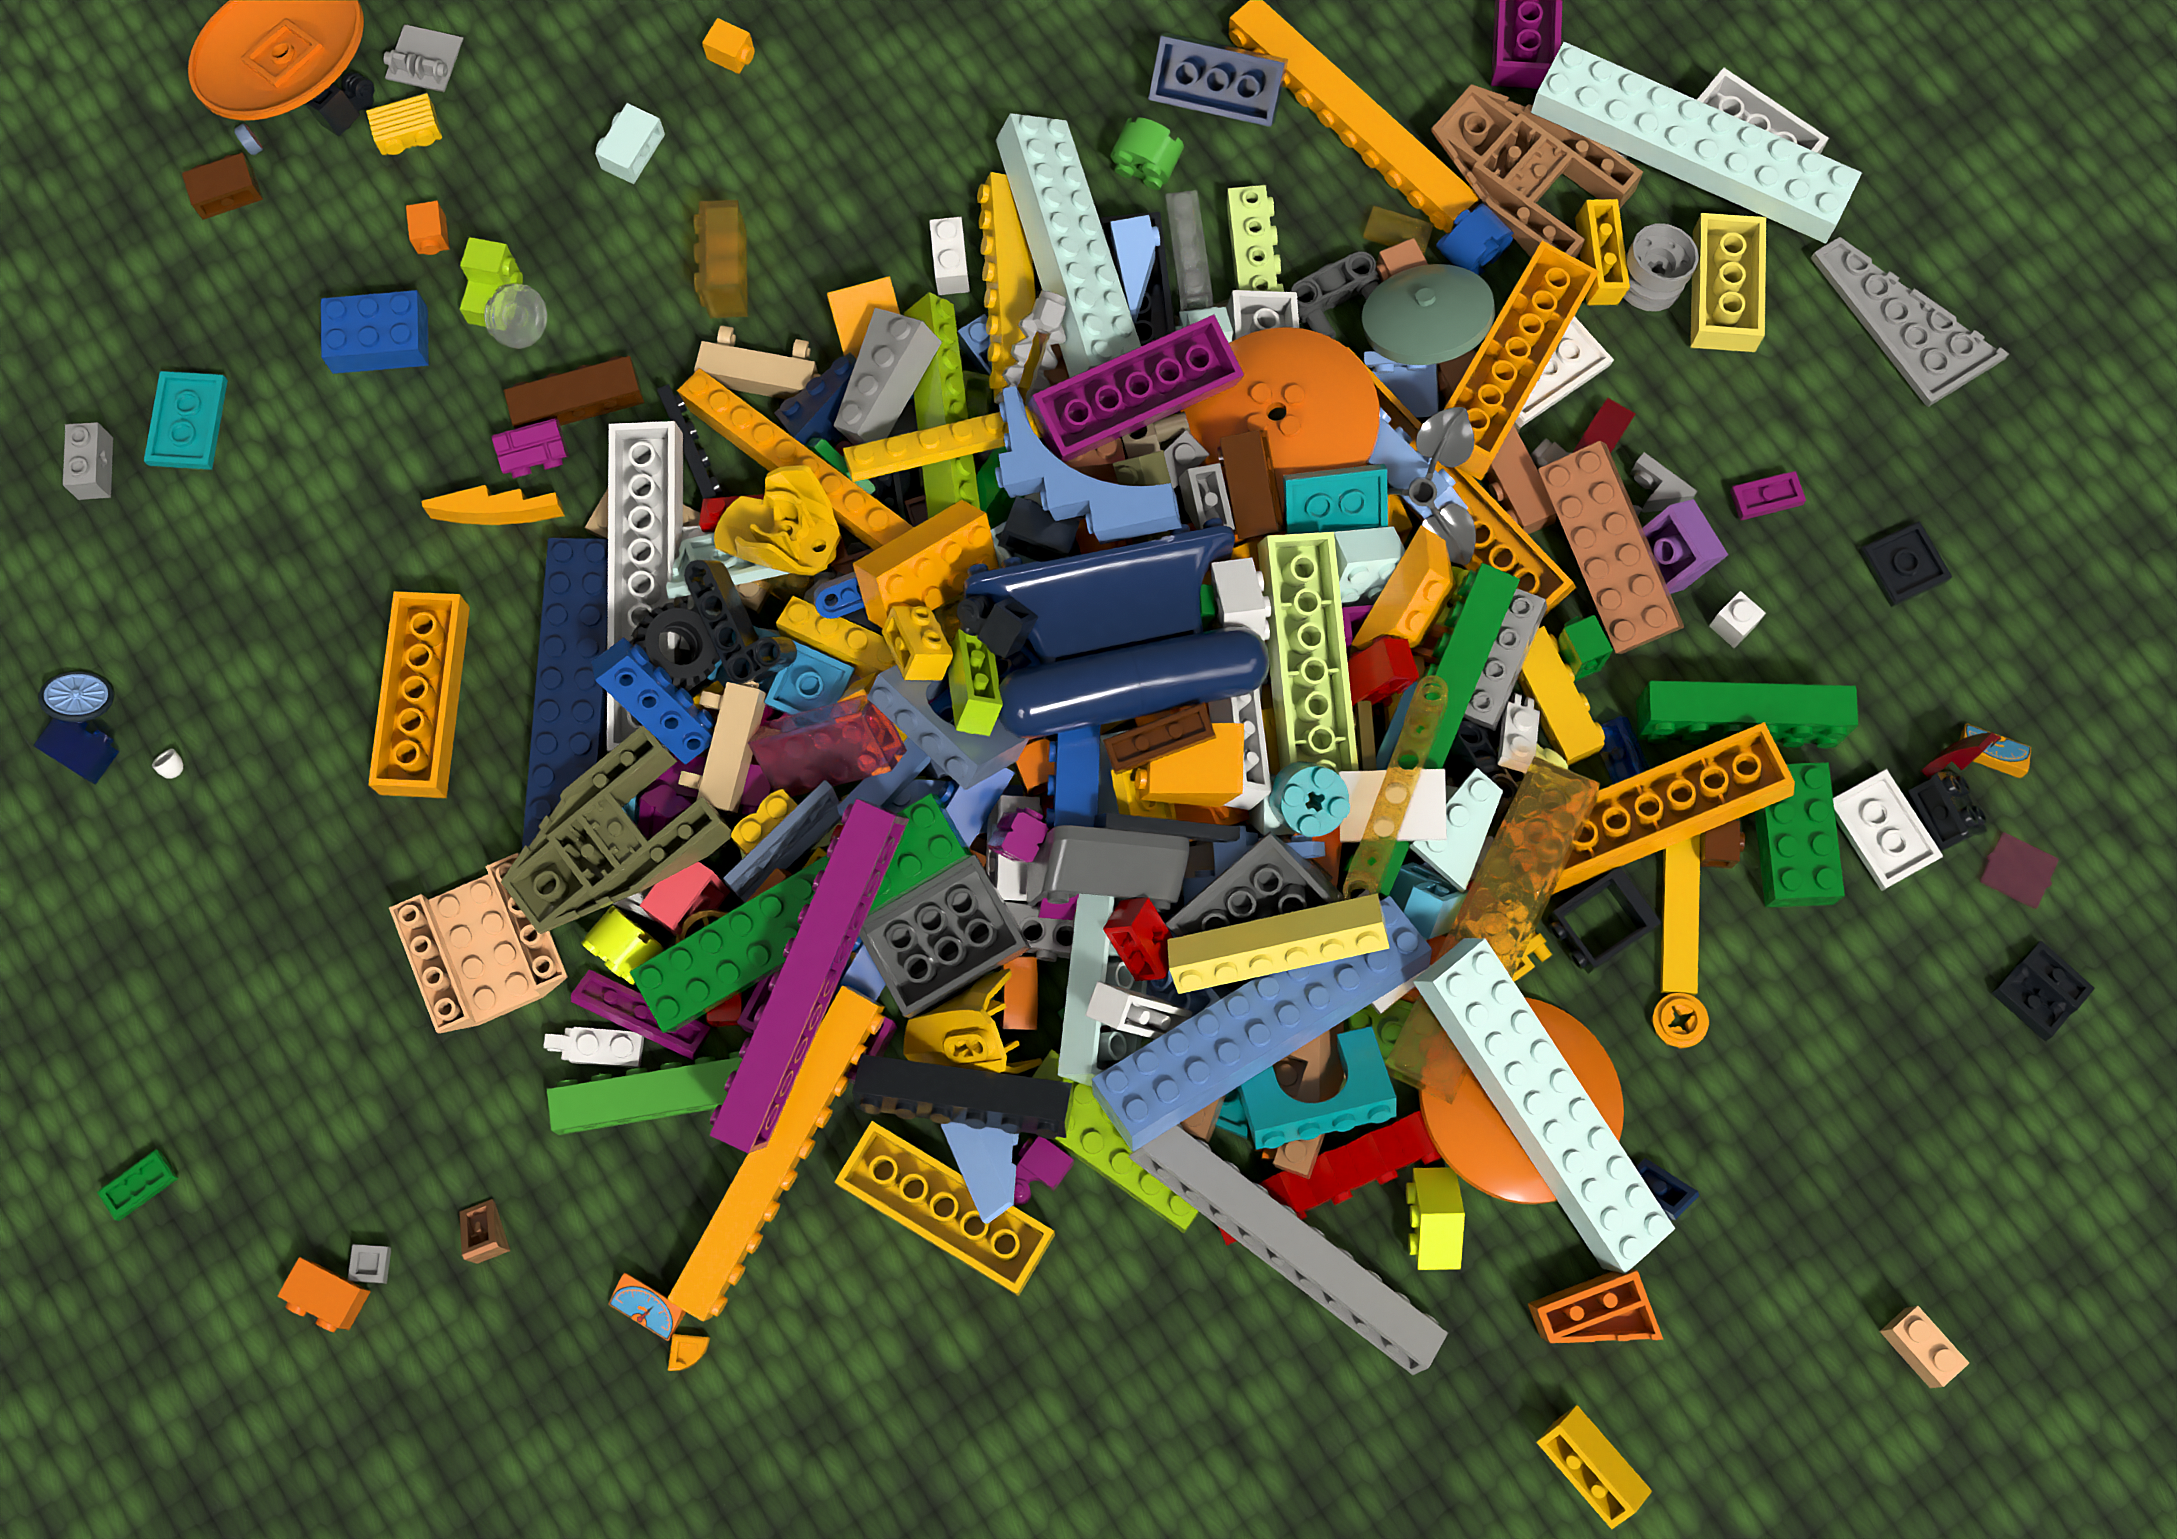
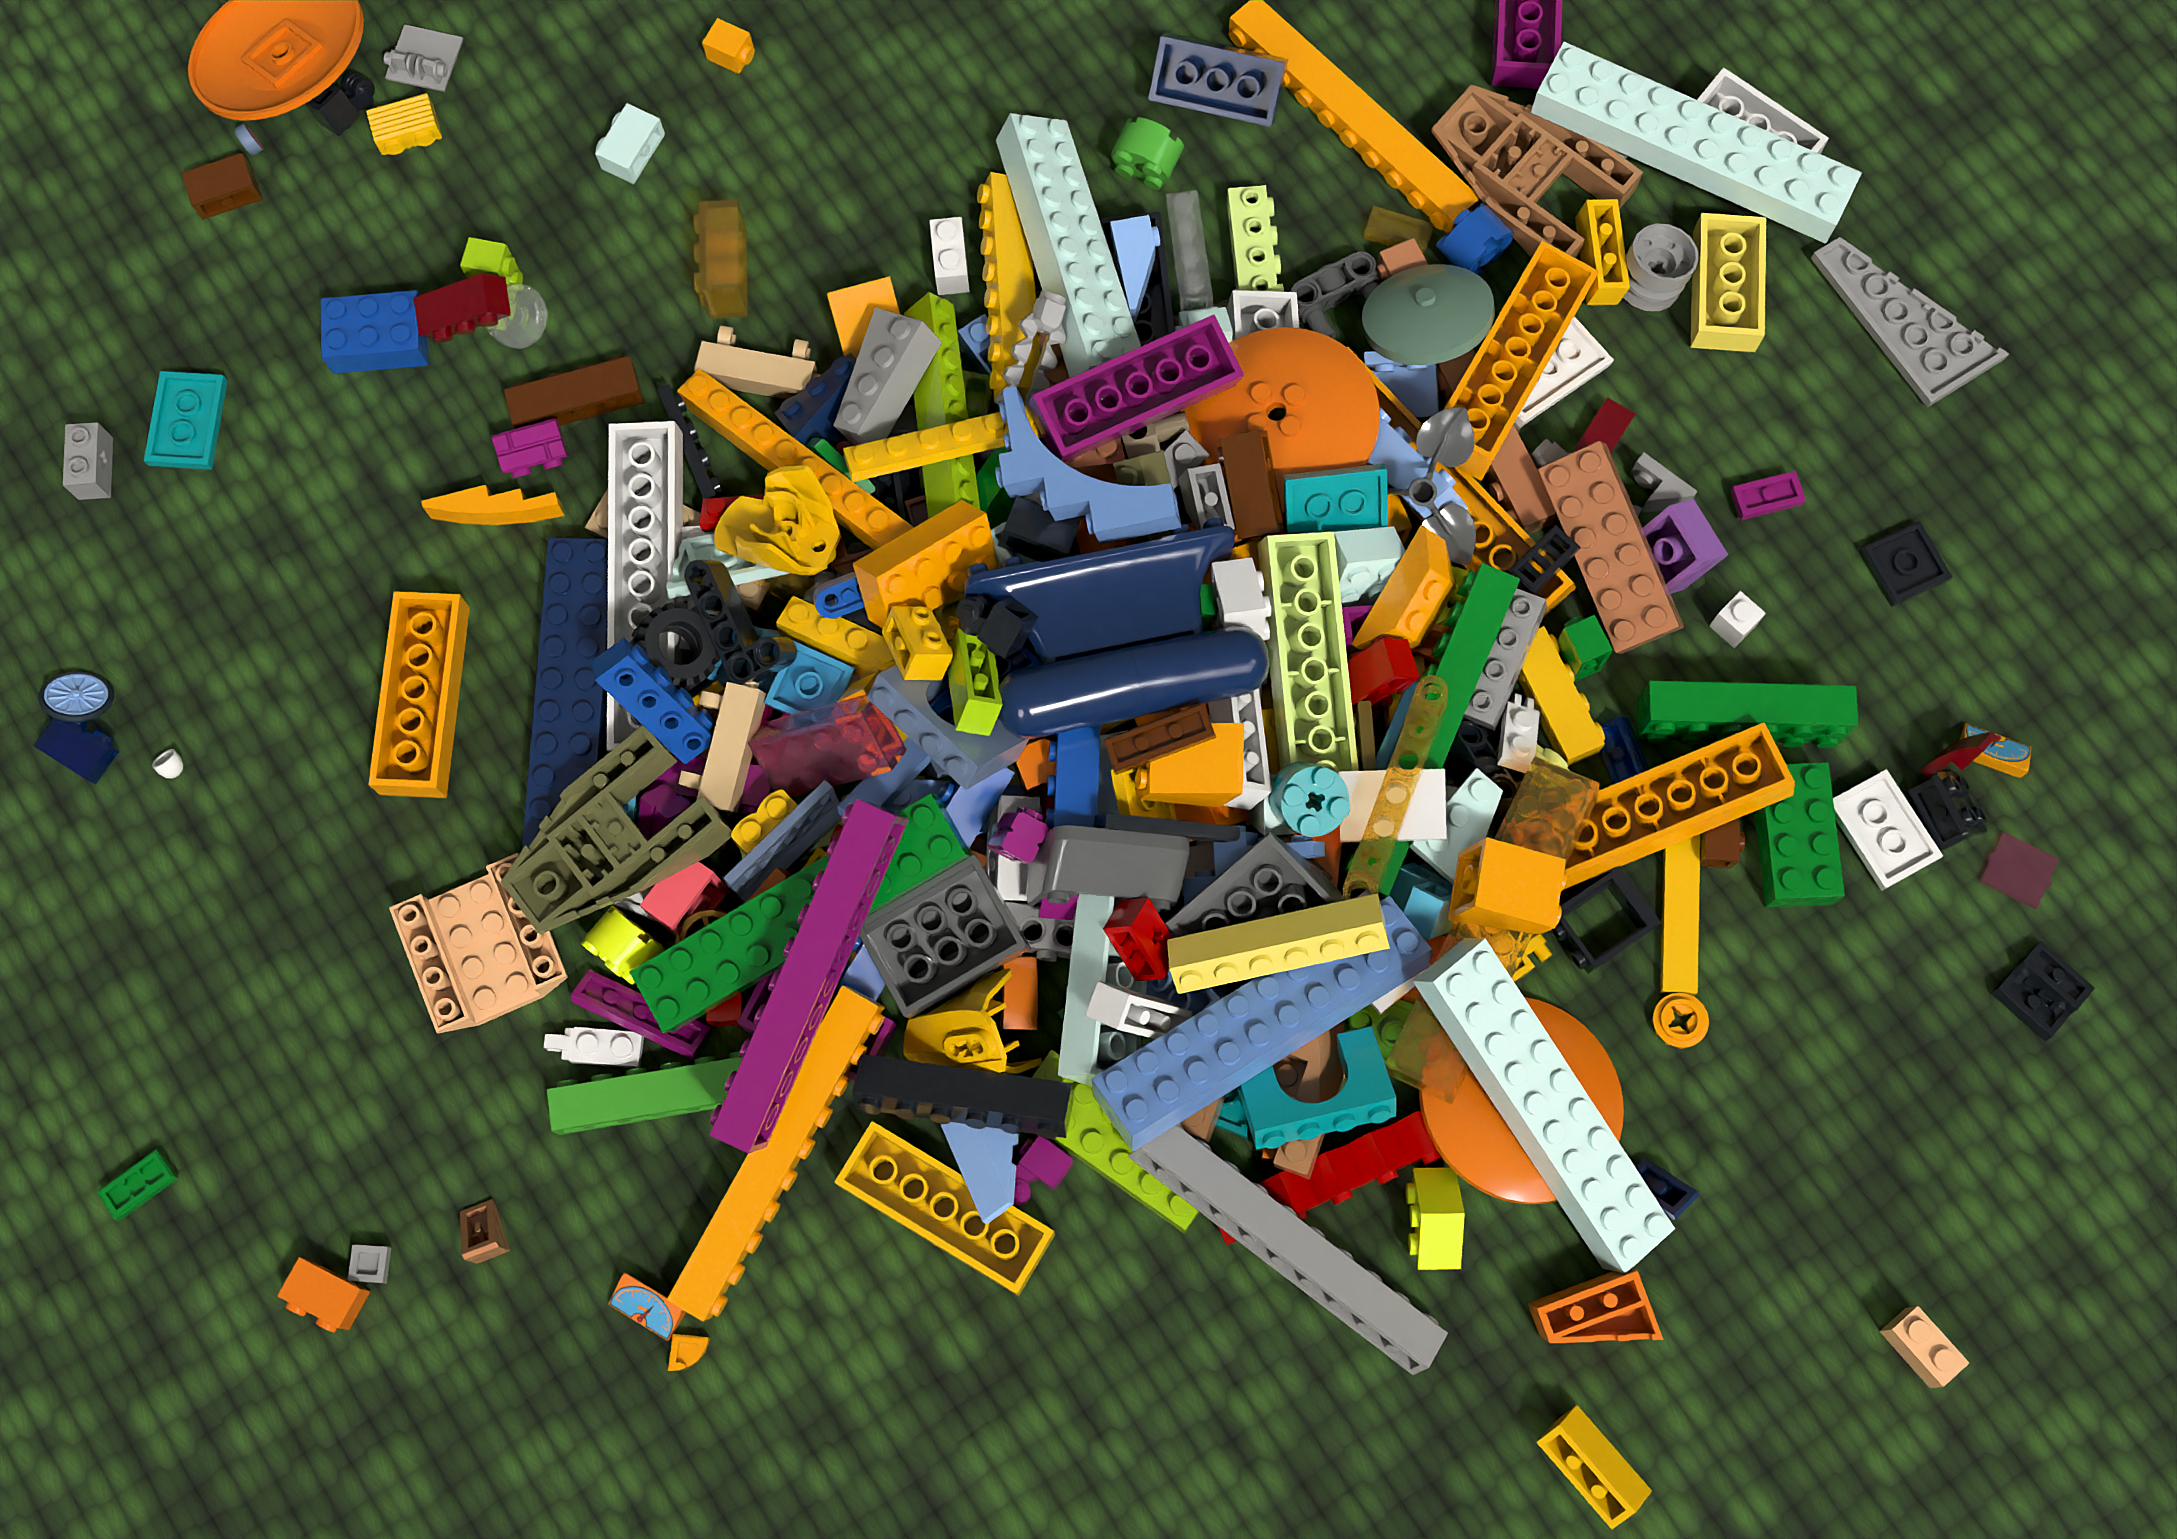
orange brick [406,201,449,255] -> none
none -> dark red brick [414,273,511,342]
none -> light orange slope [1447,837,1567,934]
none -> black slope [1508,525,1580,595]

